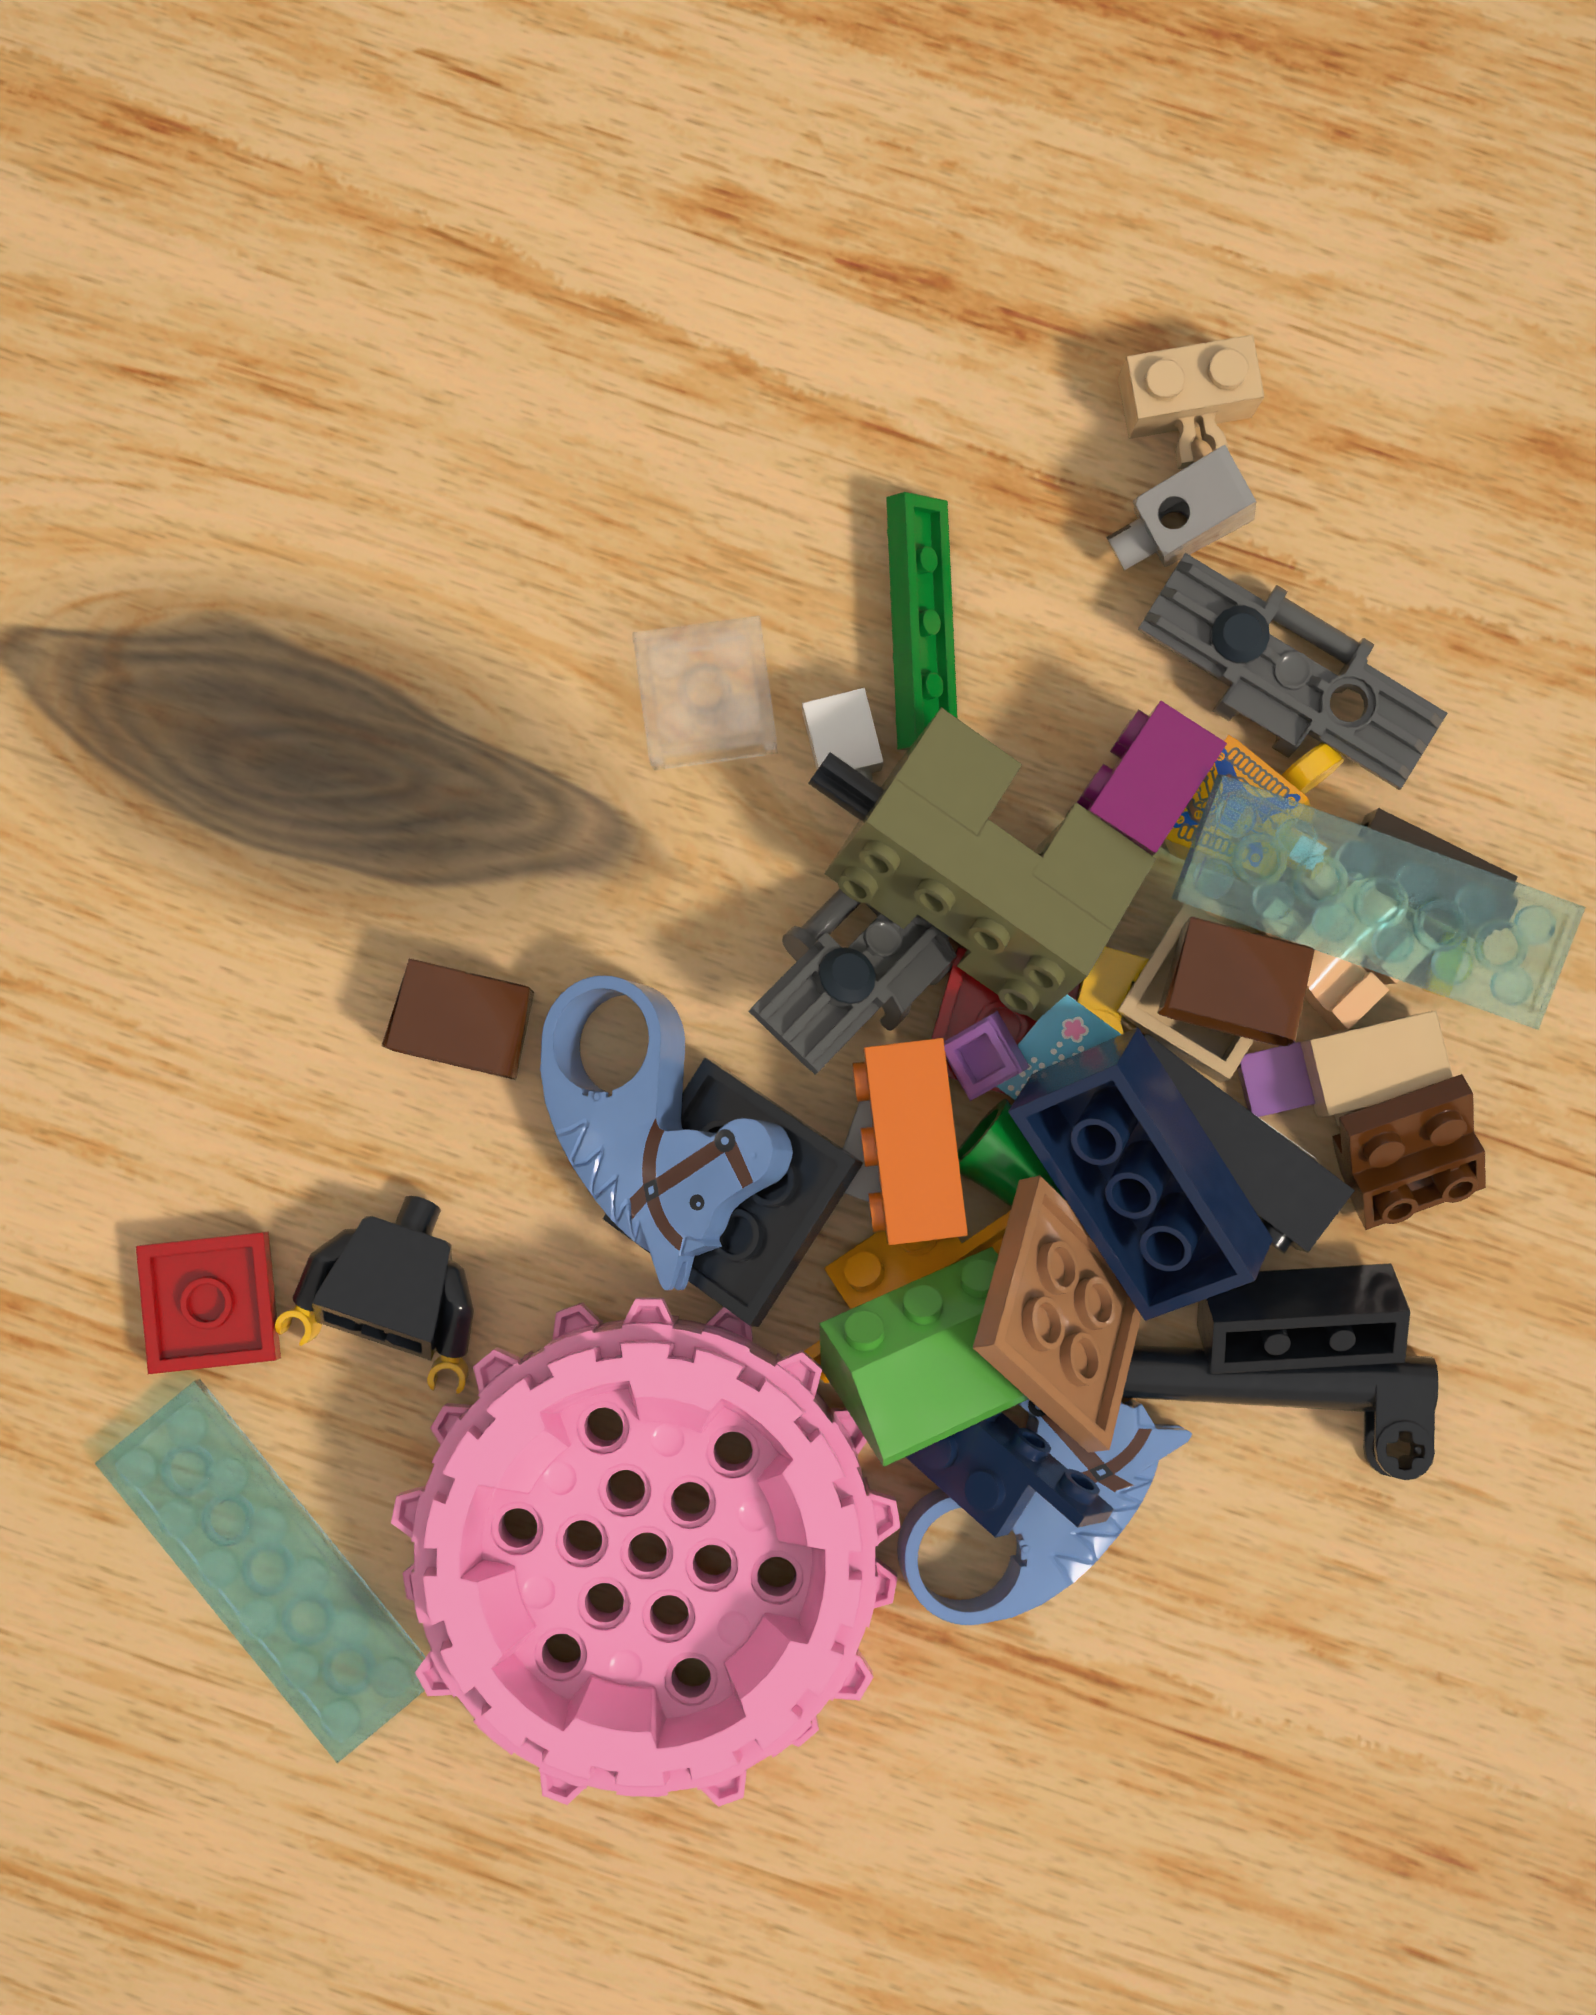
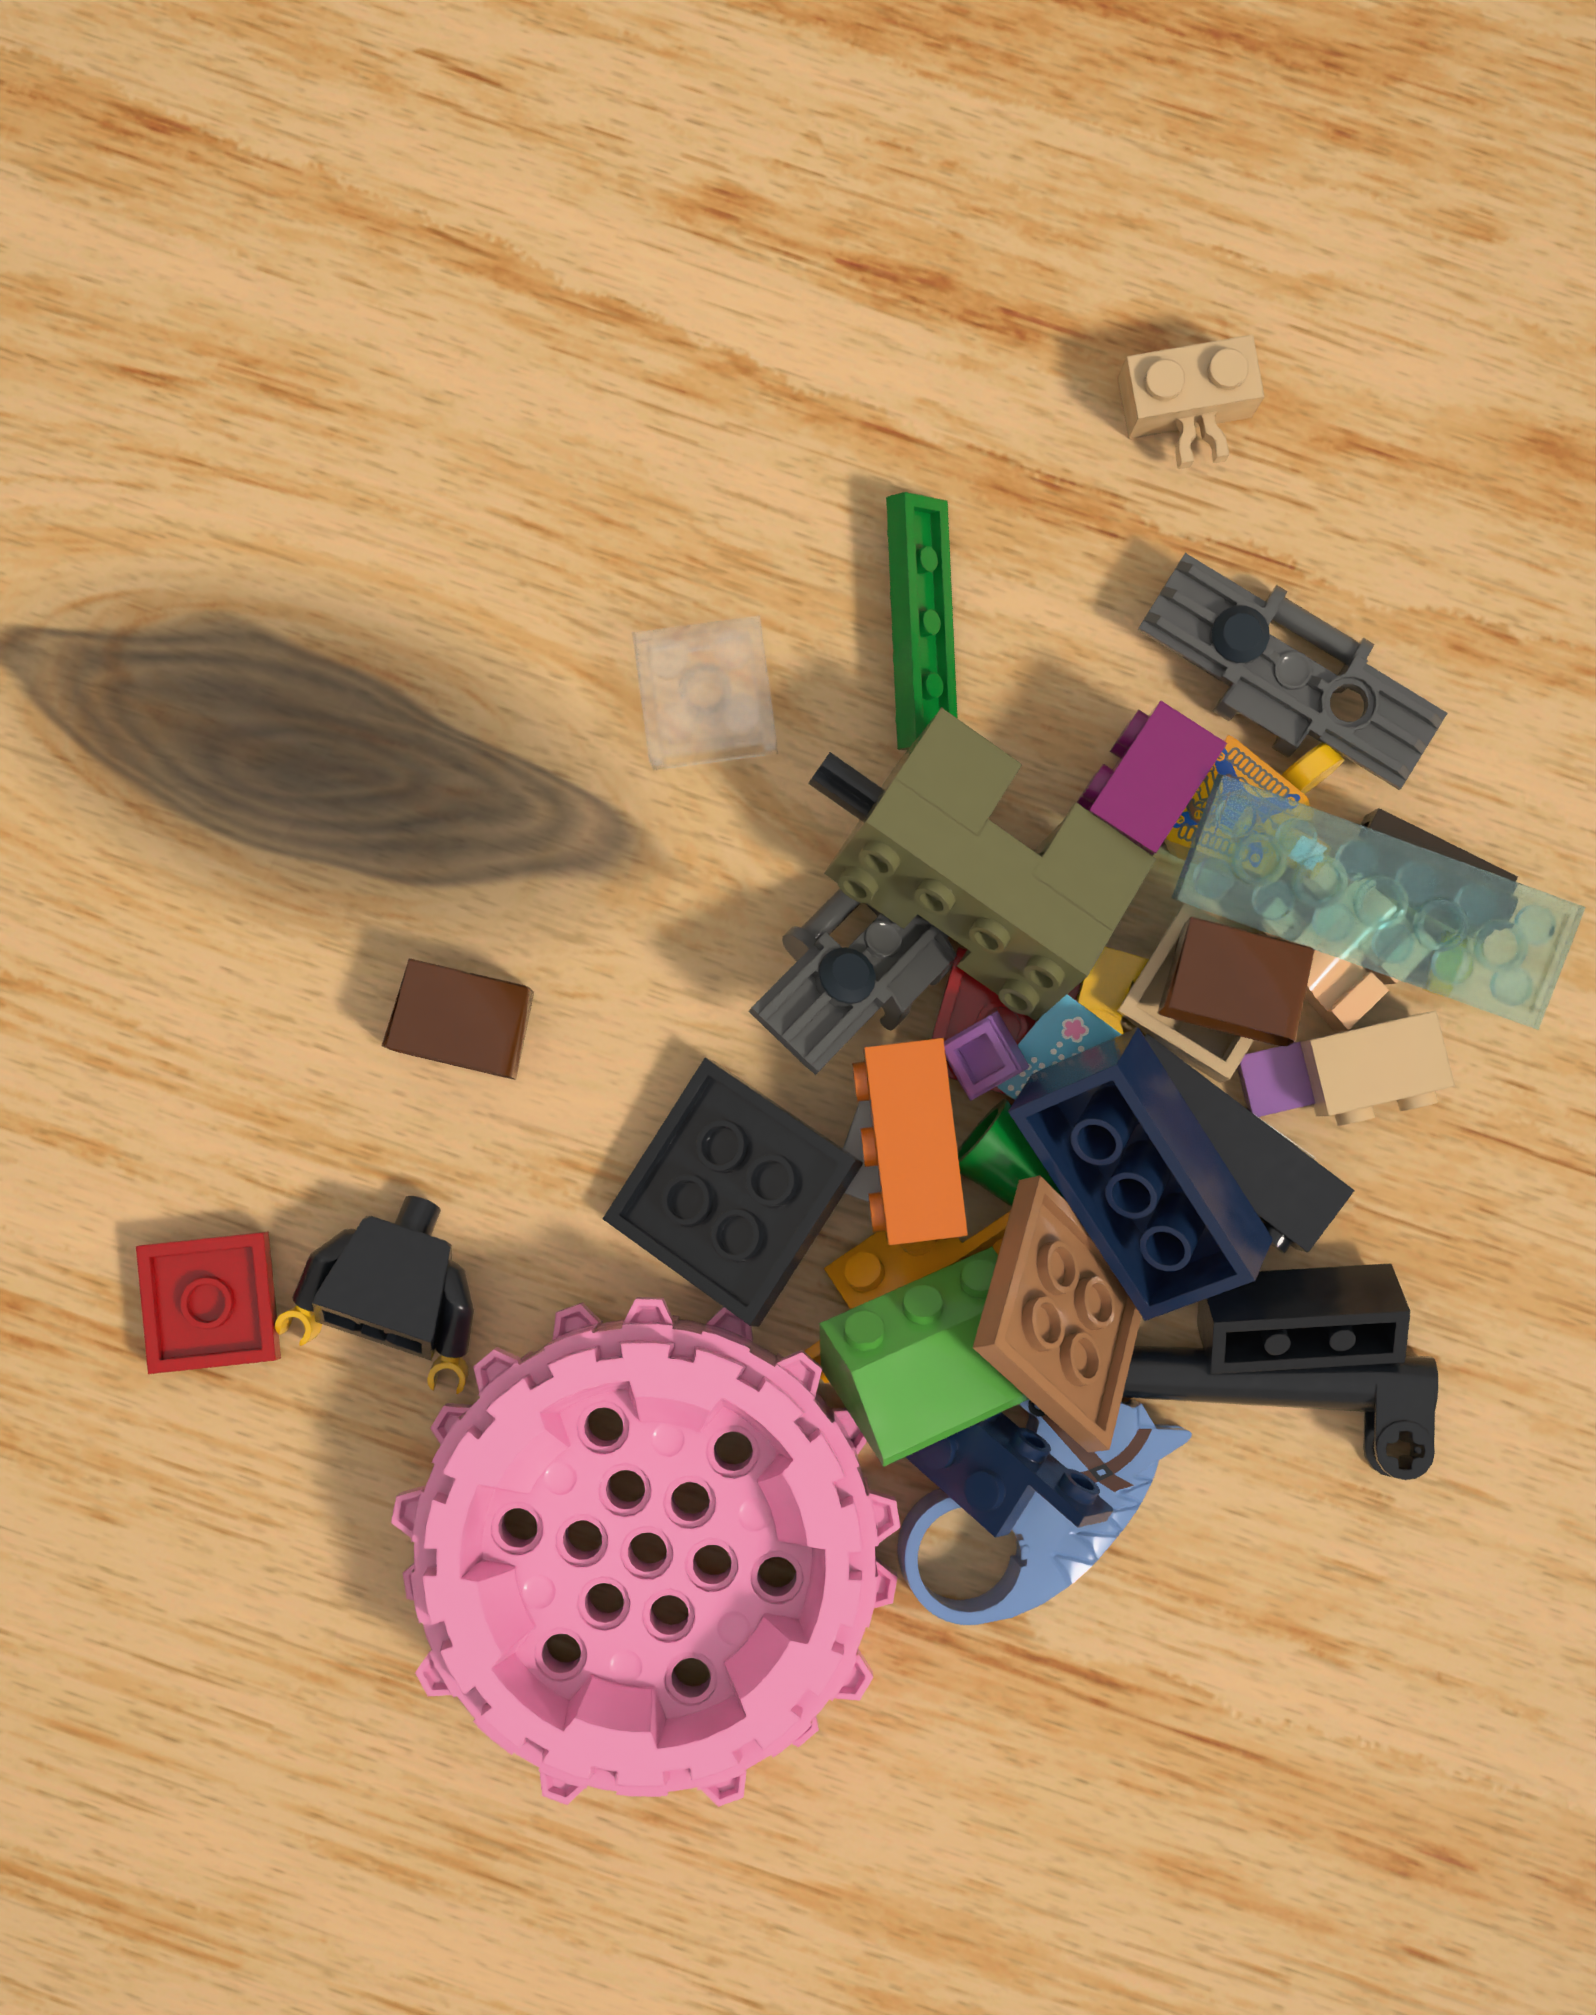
clear light blue plate [95,1379,426,1763] -> none
medium blue animal [540,975,793,1290] -> none
white brick [802,688,883,782] -> none
light grey torso [1106,445,1257,570] -> none
reddish brown brick [1332,1074,1486,1230] -> none

